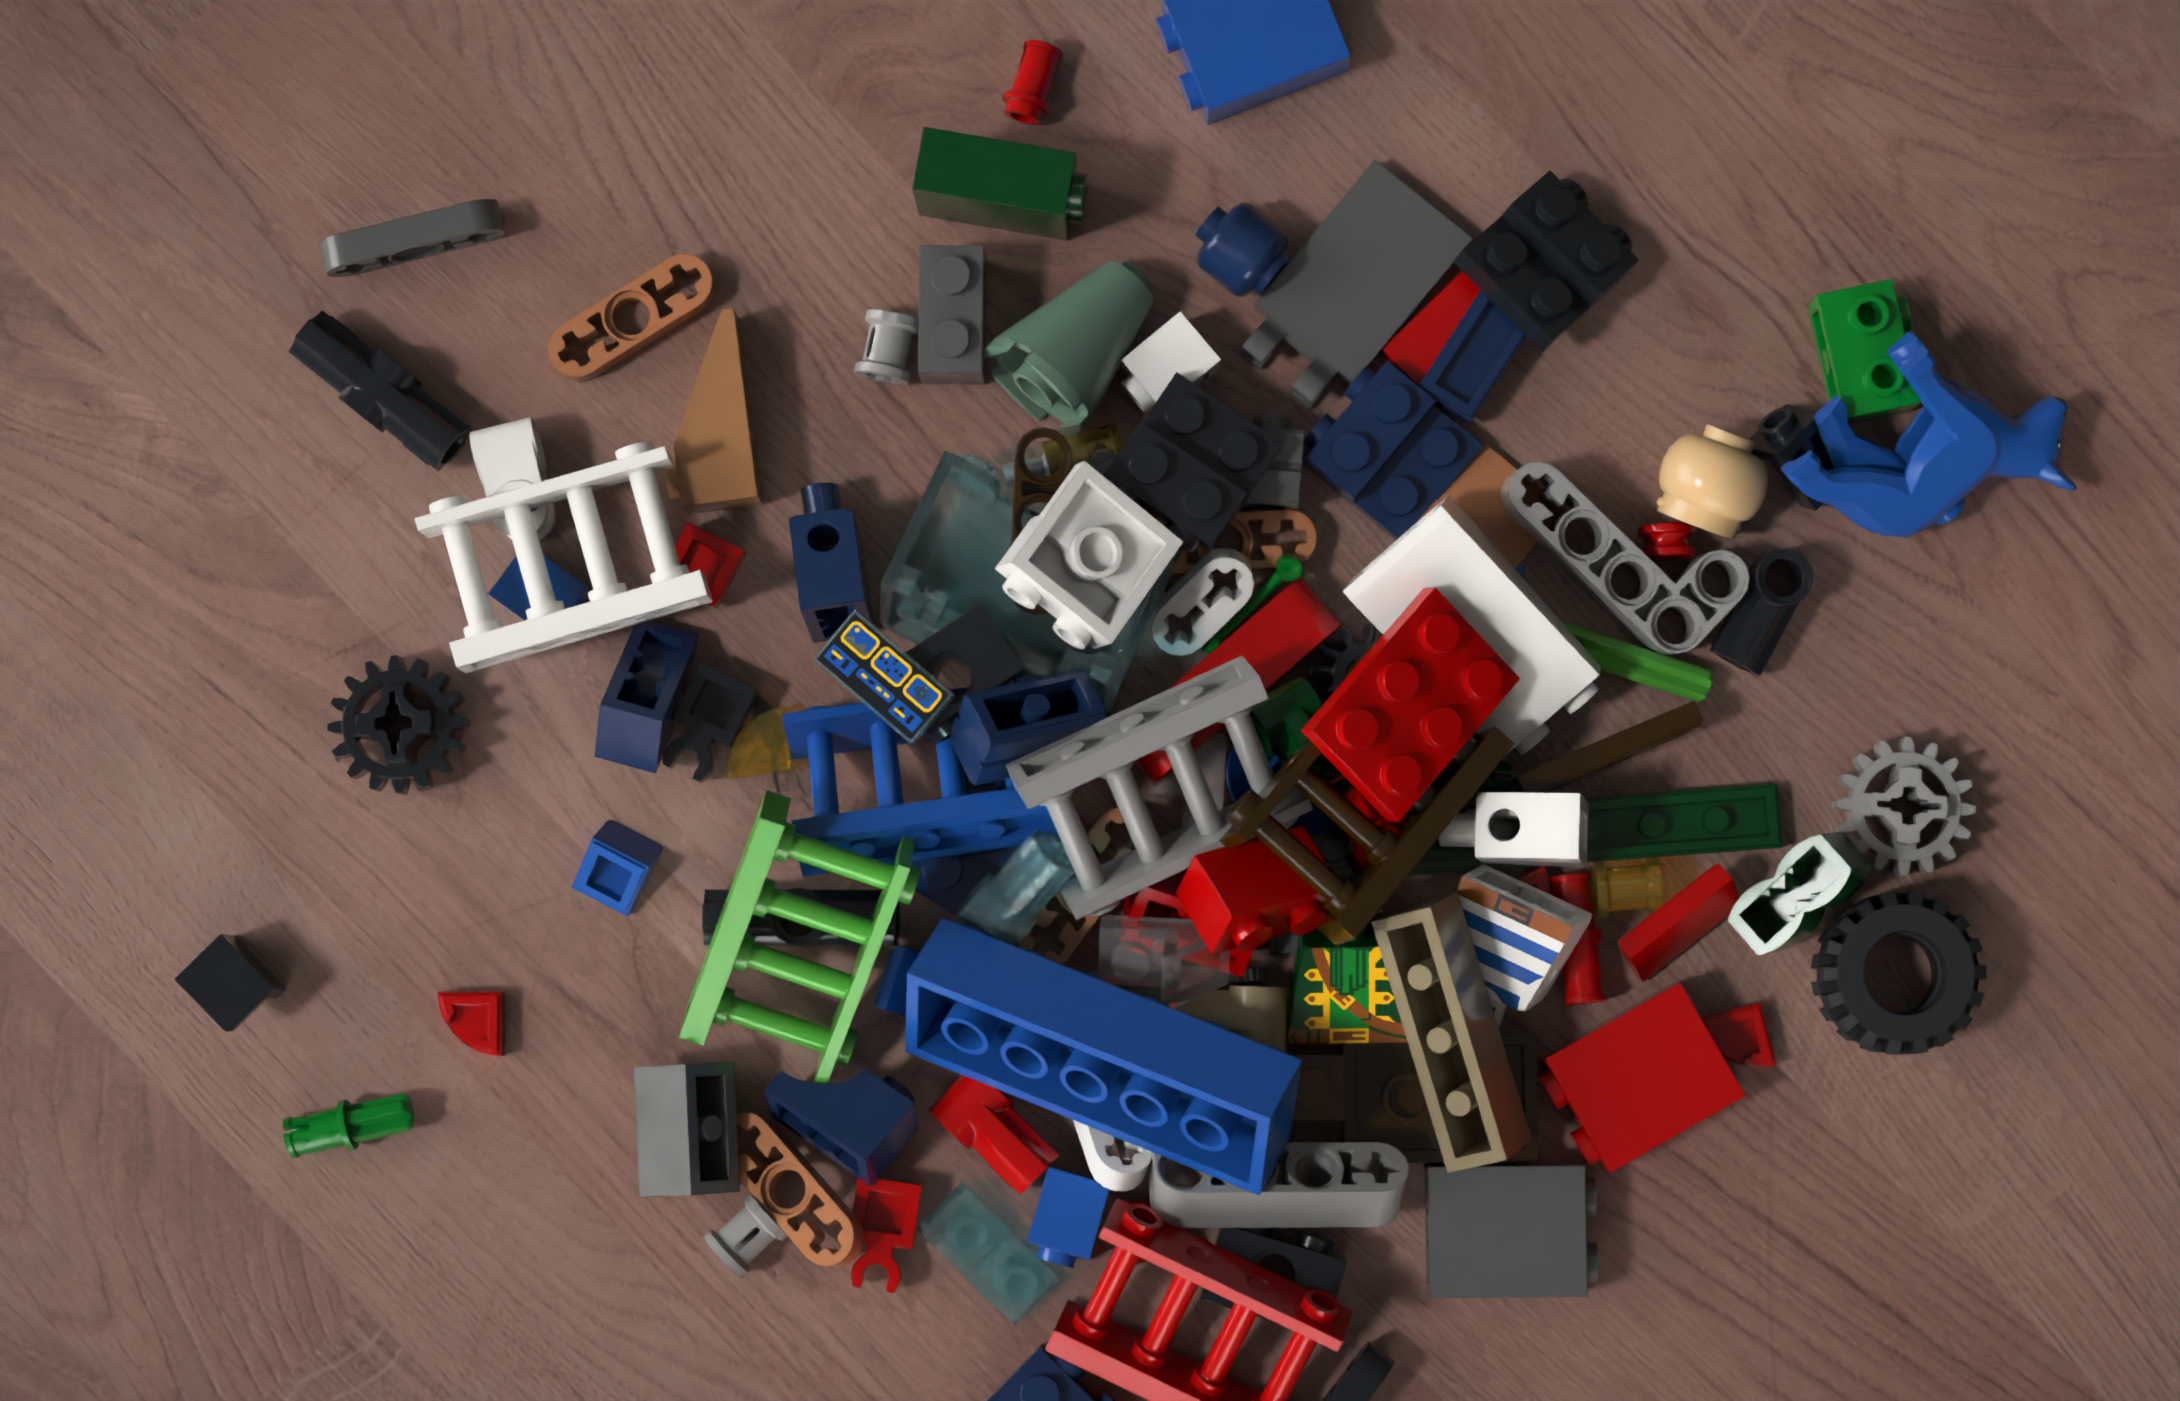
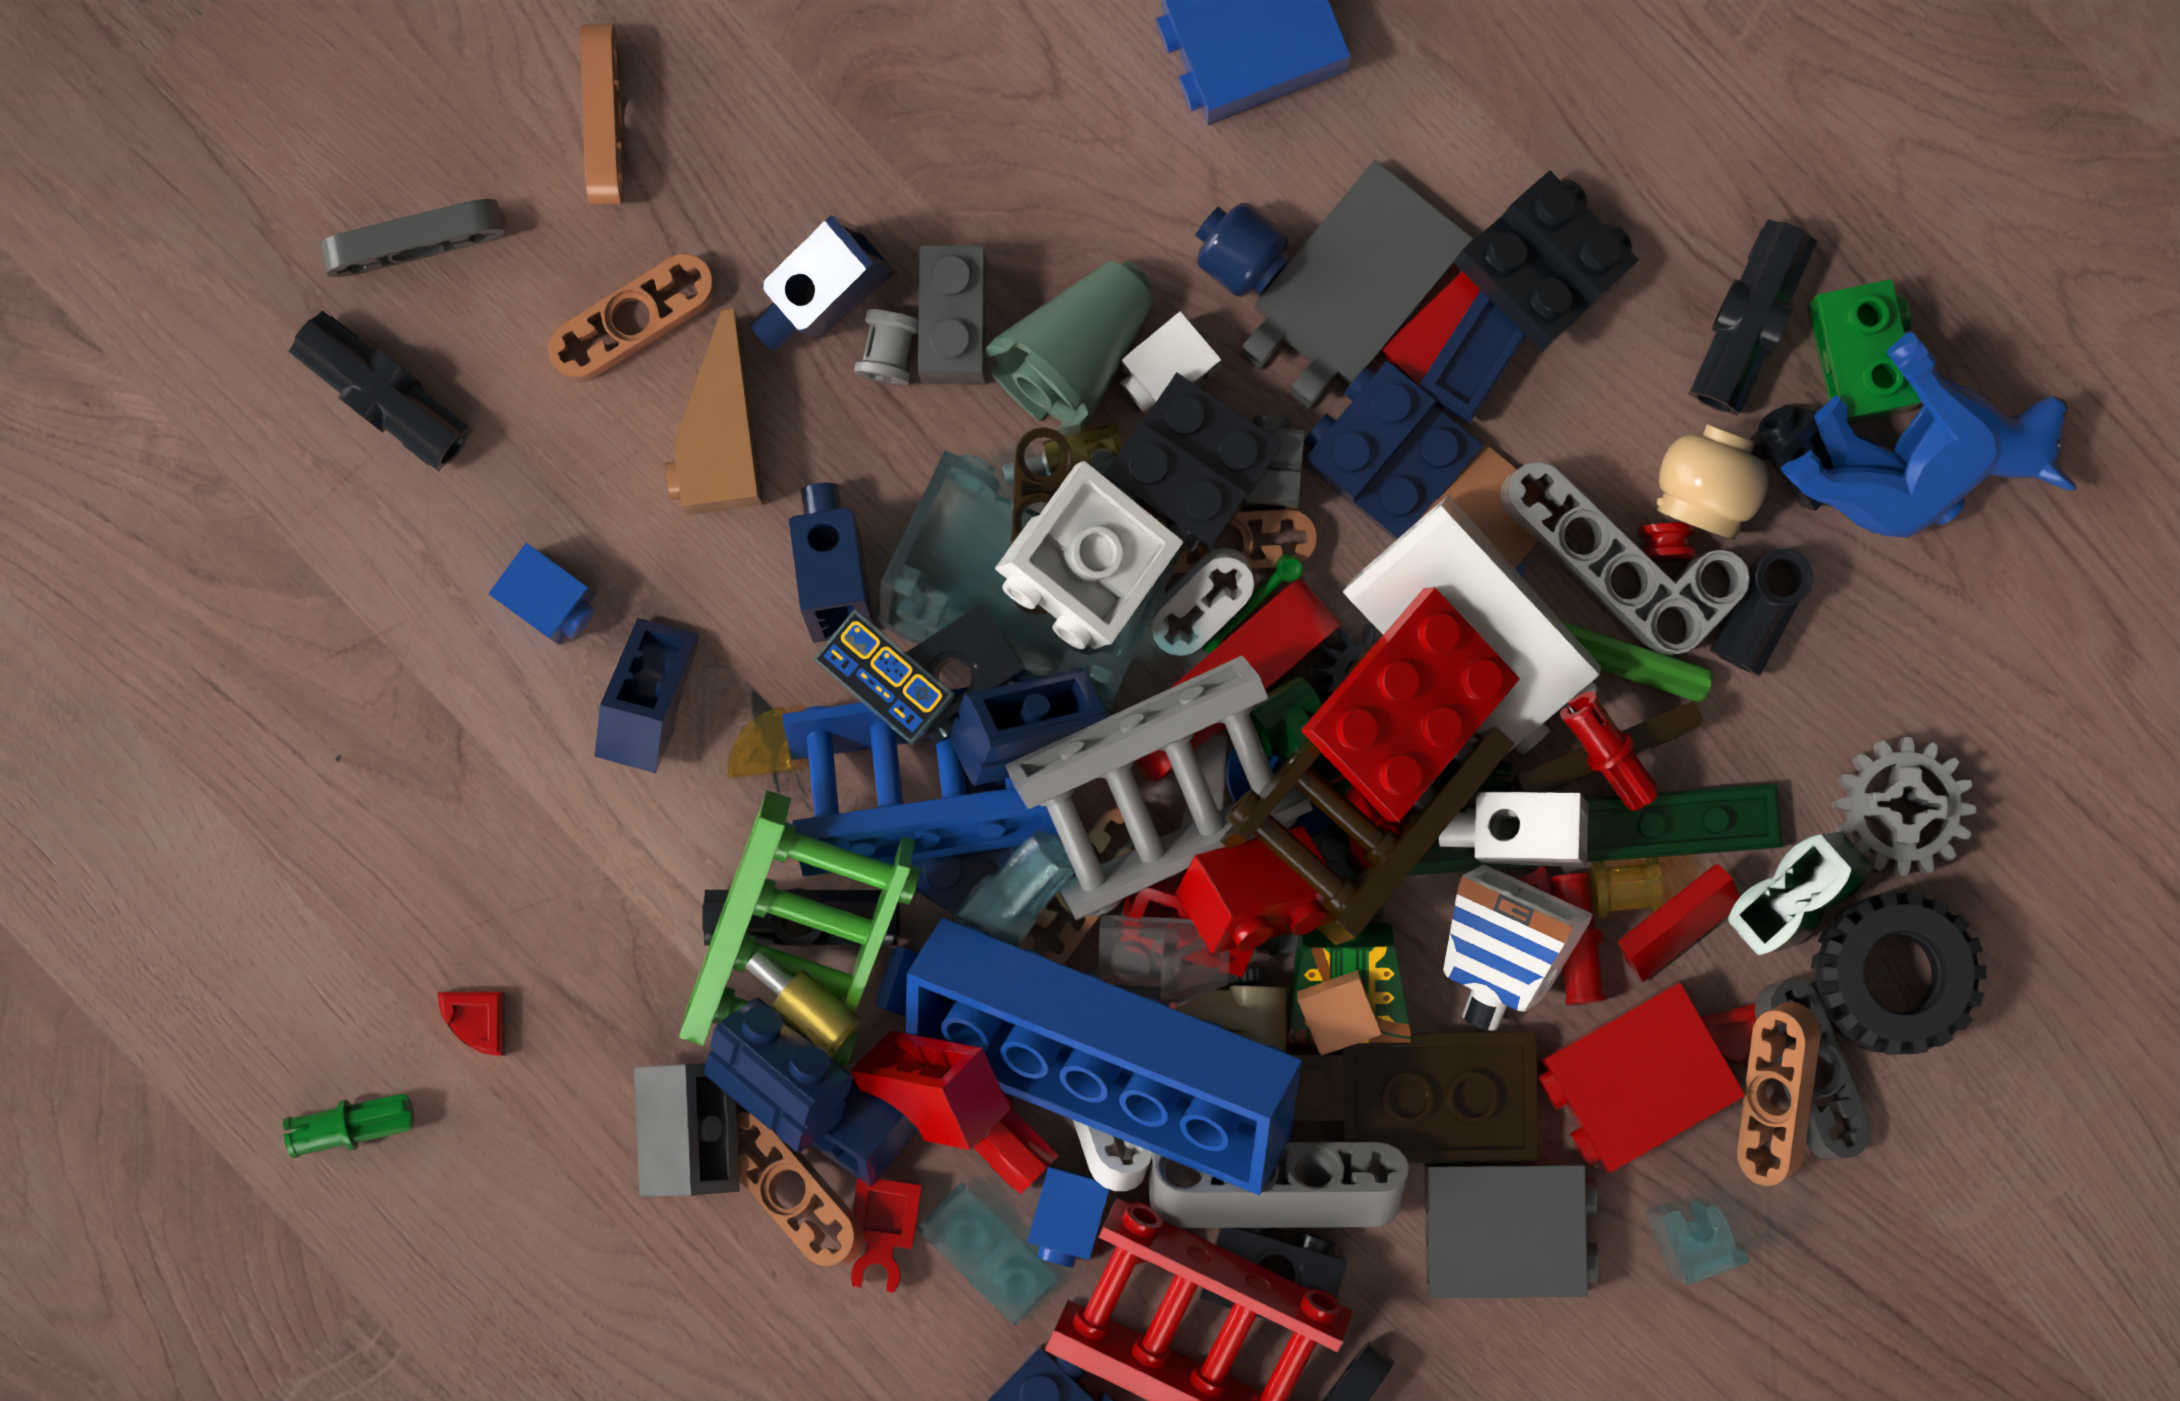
black panel [174,934,286,1032] -> none
black gear [327,655,470,795] -> none
white fence [414,441,713,673] -> none
white piece [469,417,556,541] -> none
blue slope [572,820,663,917] -> none
black plate [663,662,760,783] -> none
red plate [675,522,746,609] -> none
light grey bush [703,1193,787,1279] -> none
dark green brick [912,127,1088,241] -> none
red pin [1002,40,1064,125] -> none
dark tan brick [1371,892,1532,1173] -> none
none -> nougat beam [580,23,624,206]
none -> dark blue brick [703,998,853,1152]
none -> clear yellow piece [745,950,863,1057]
none -> torso [749,215,896,352]
none -> red arch [850,1031,1010,1150]
none -> nougat tile [1297,970,1382,1056]
none -> red axle [1560,691,1657,811]
none -> clear light blue hinge [1645,1201,1749,1285]
none -> black piece [1688,219,1817,416]
none -> nougat beam [1737,1002,1820,1186]
none -> dark grey beam [1755,979,1870,1160]

